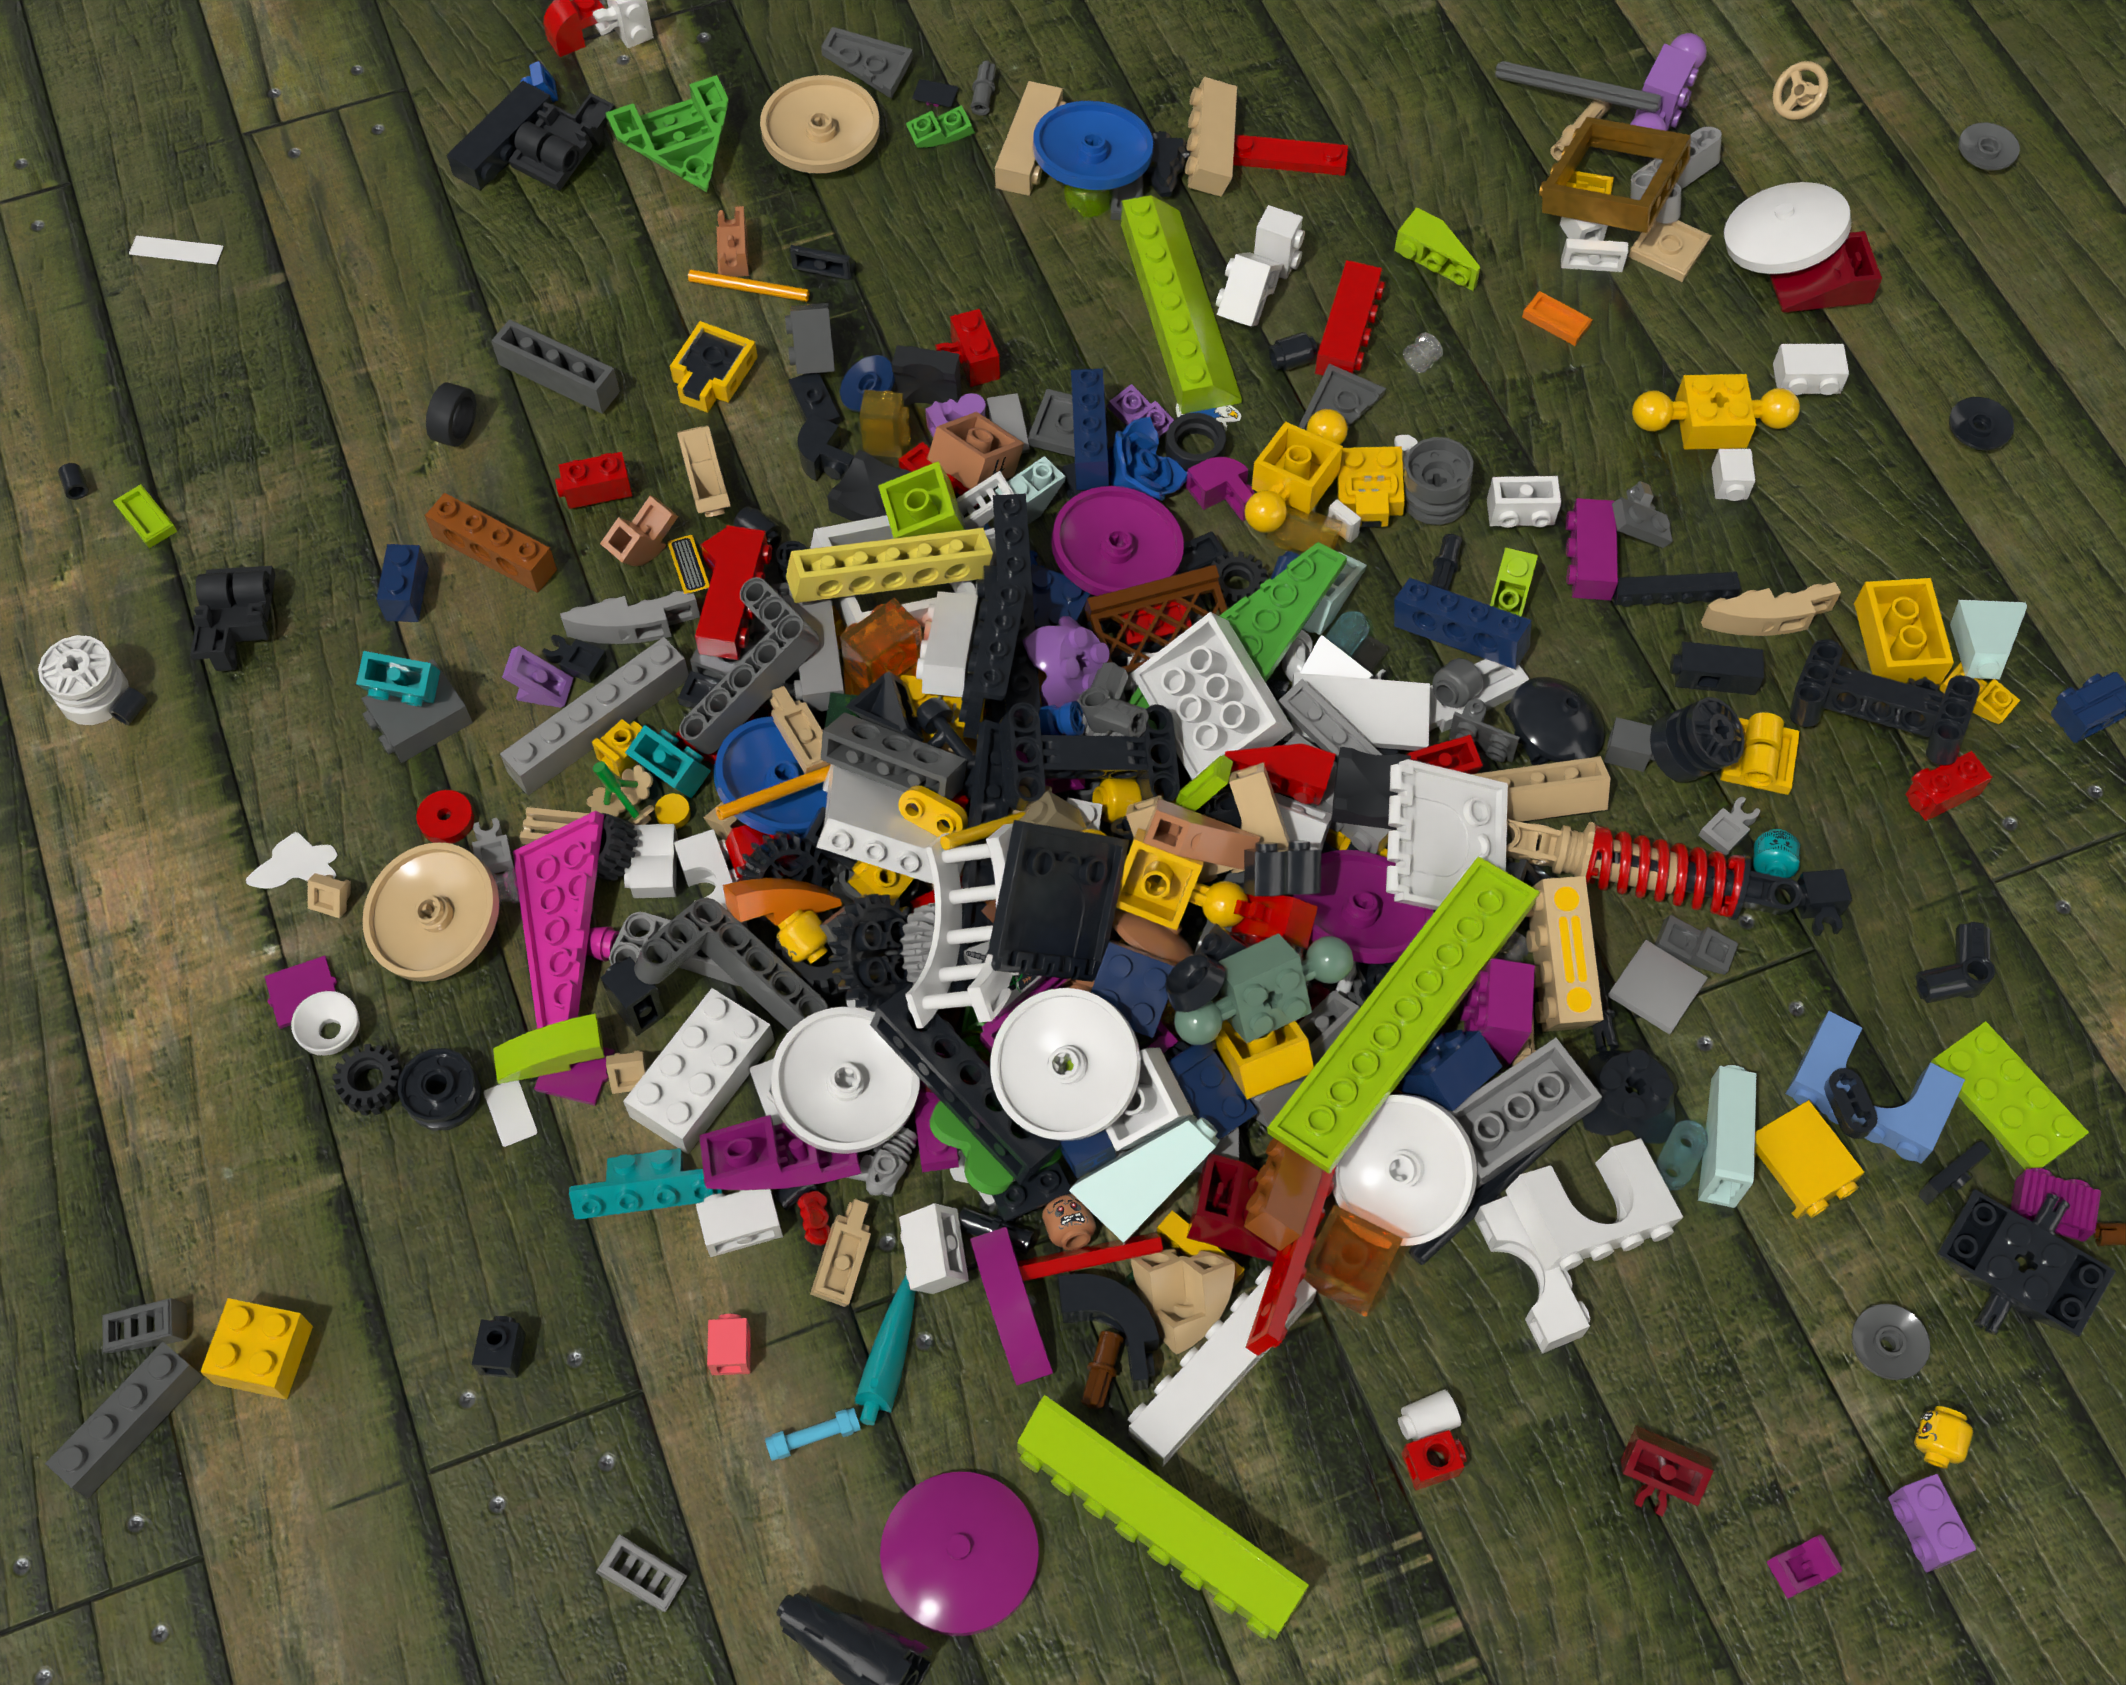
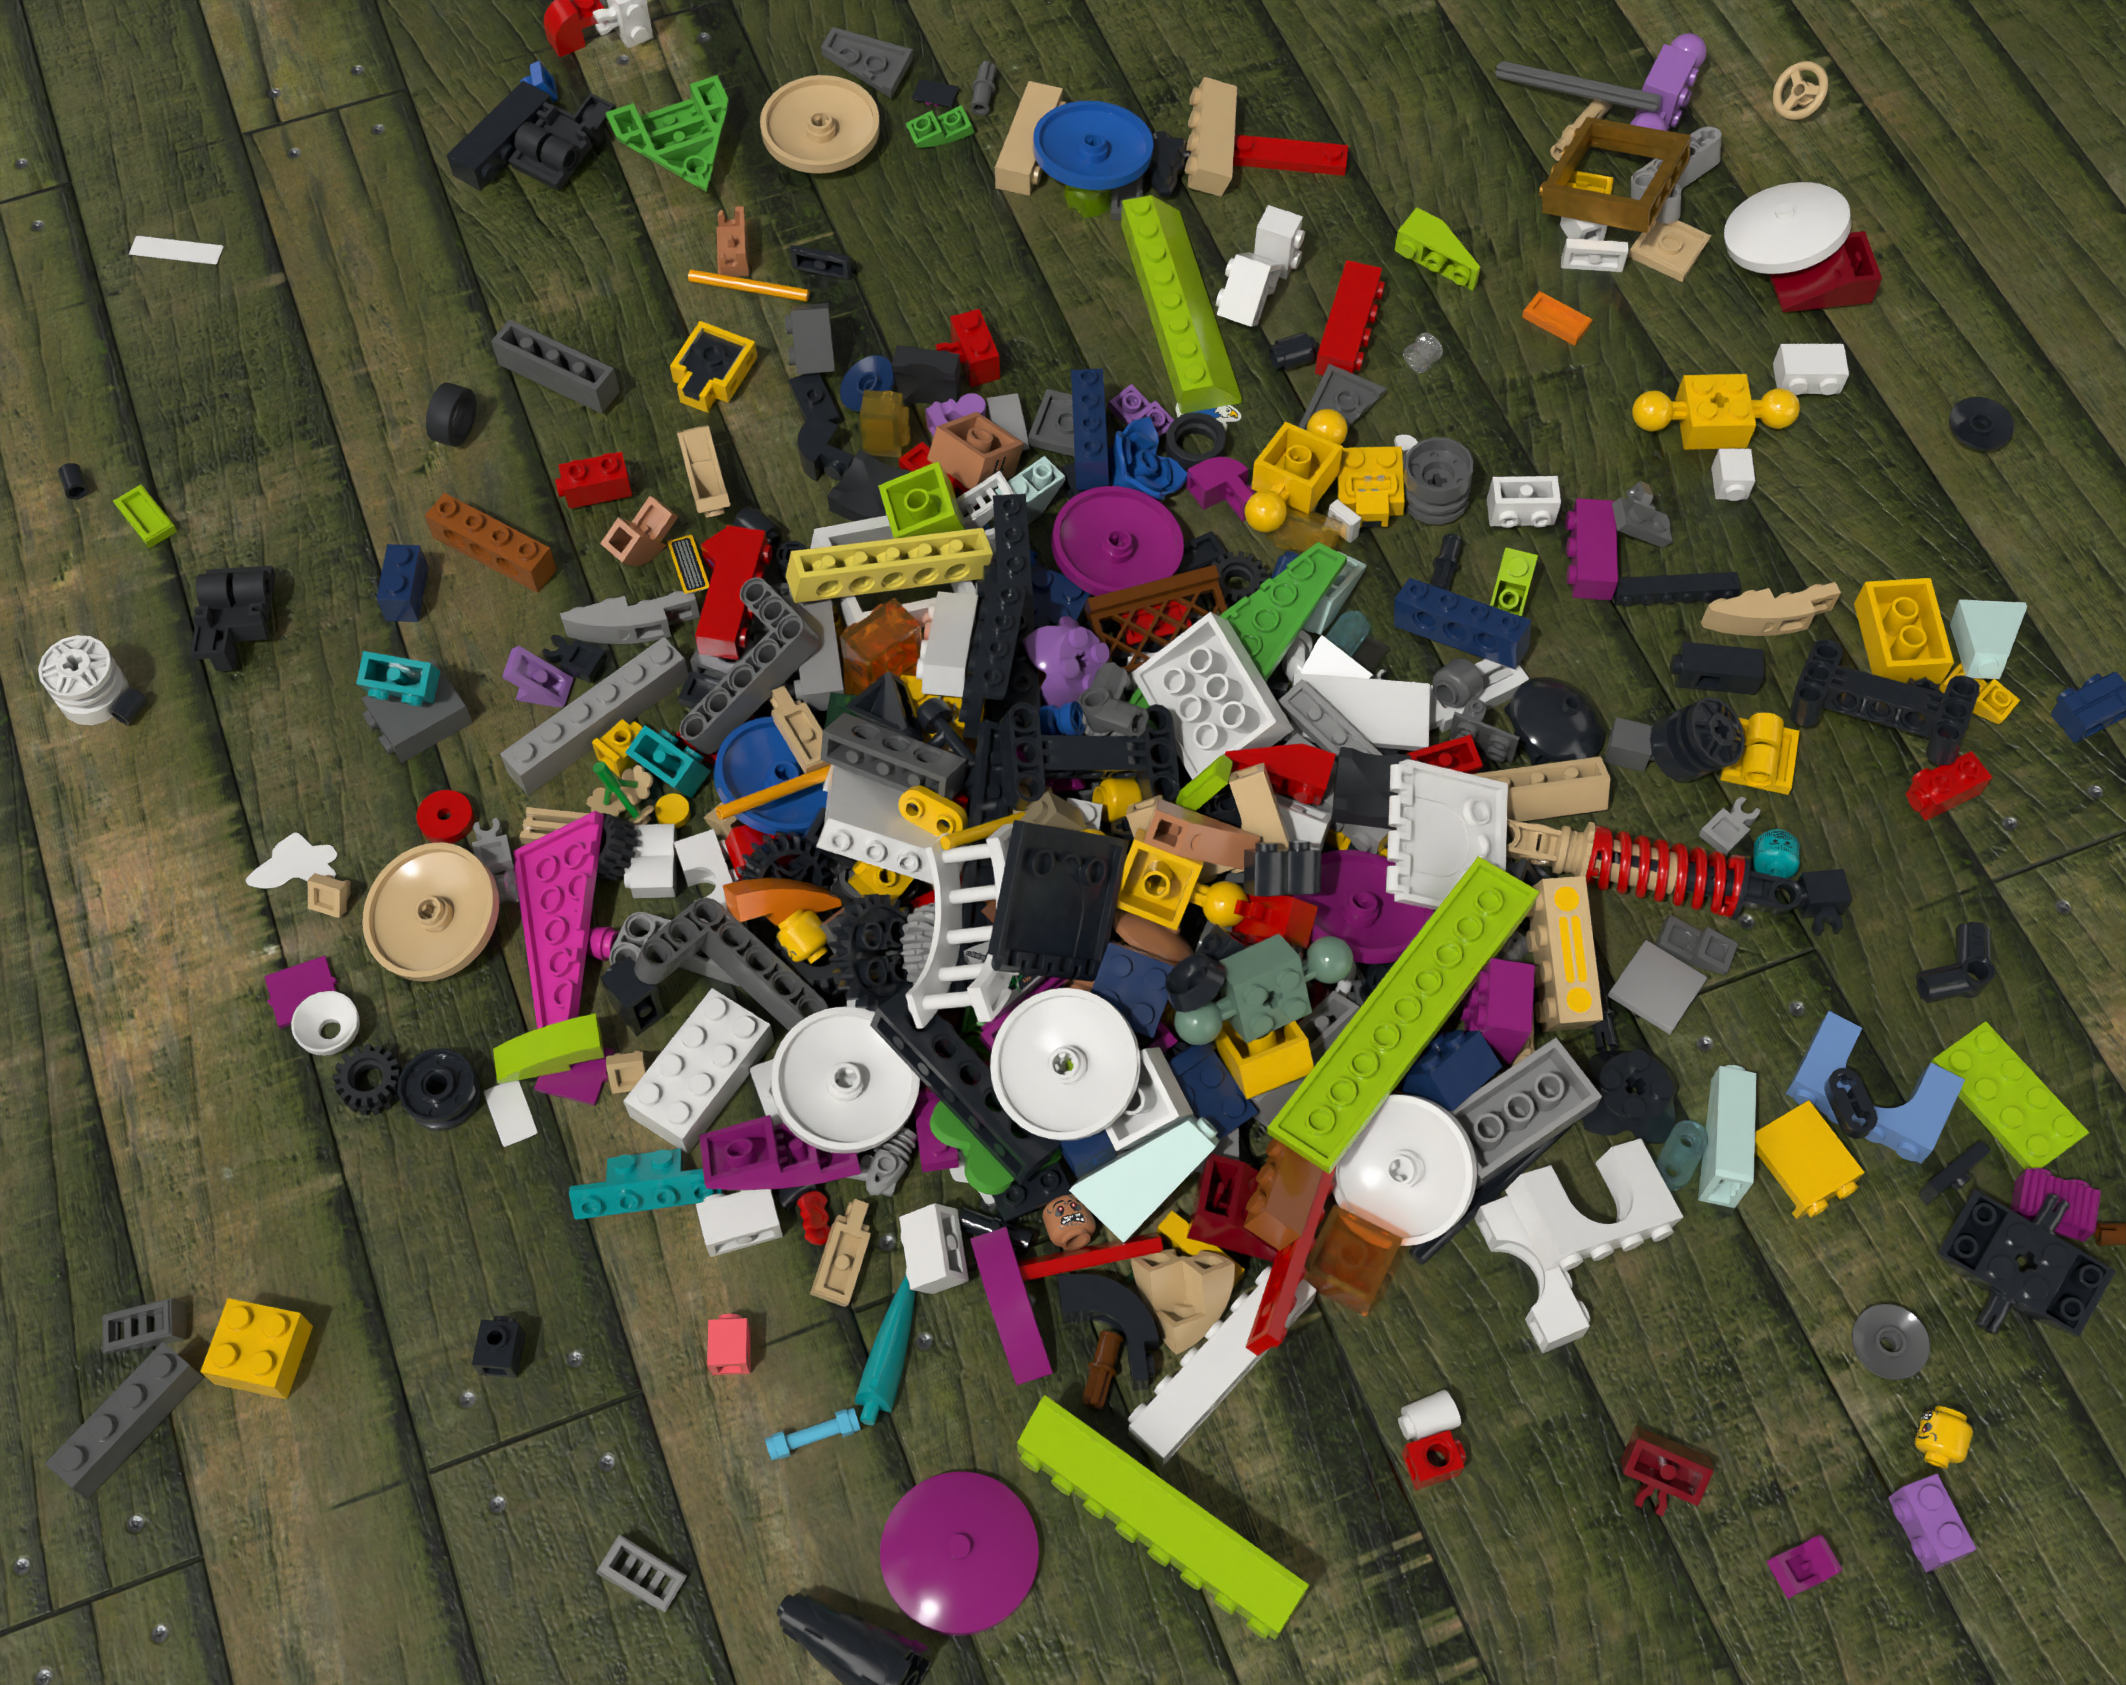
dark grey dish [1958,123,2020,170] -> none

